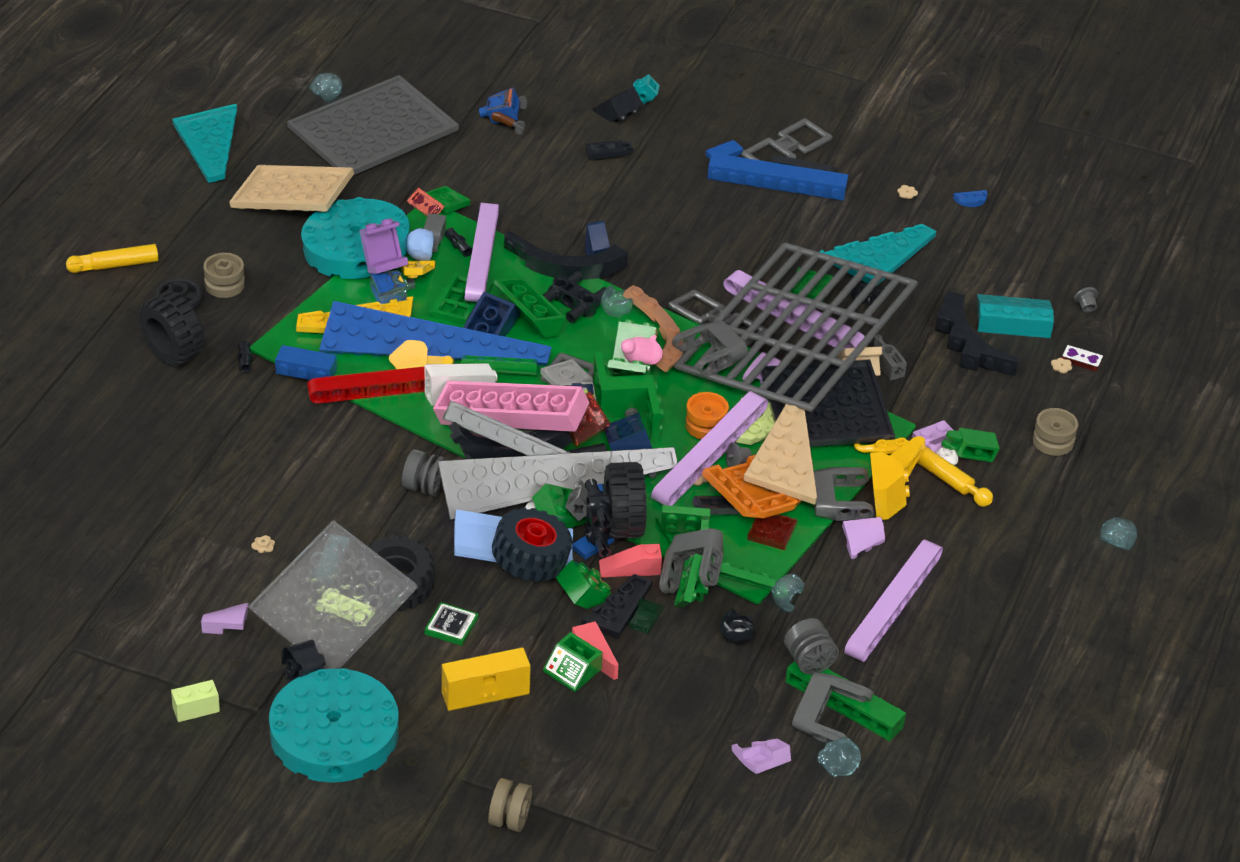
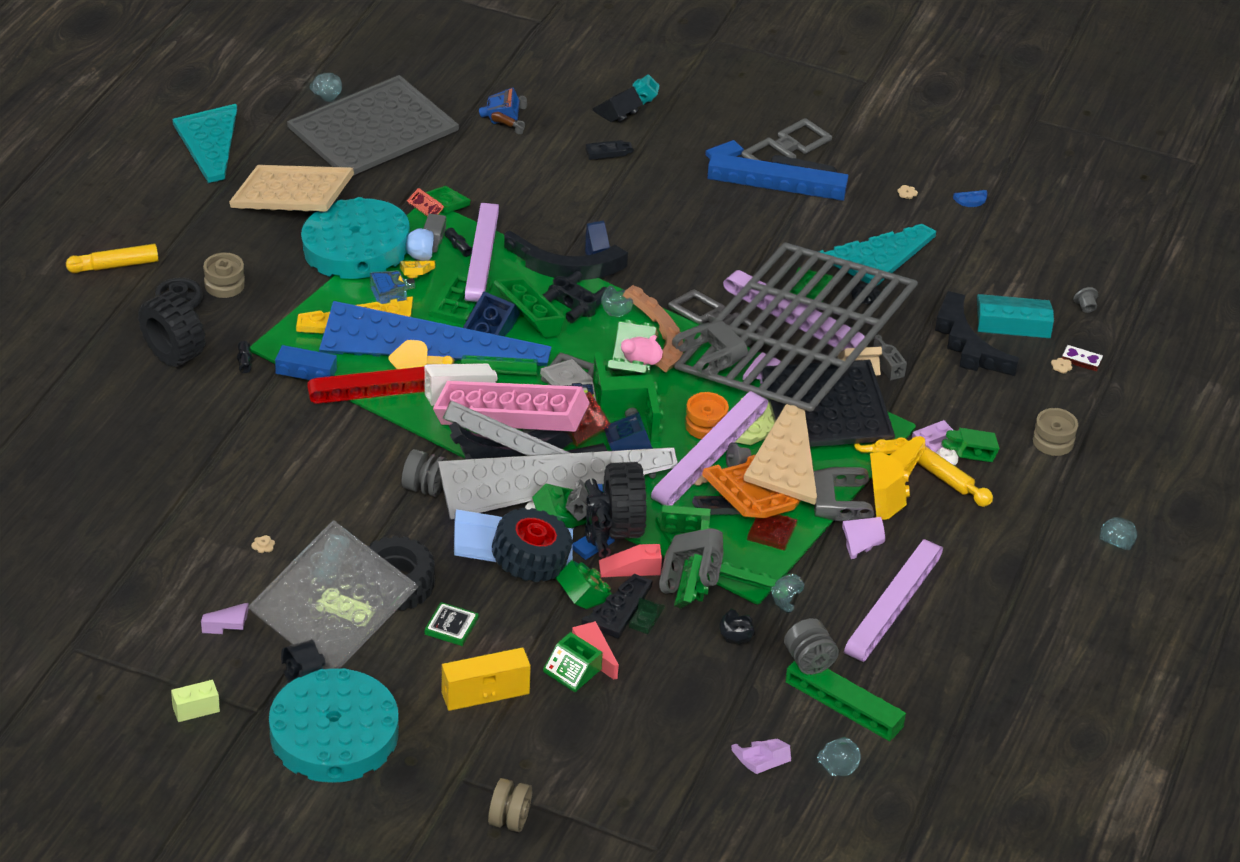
medium lavender panel [359,219,408,274] -> none
dark grey connector [792,672,874,750] -> none

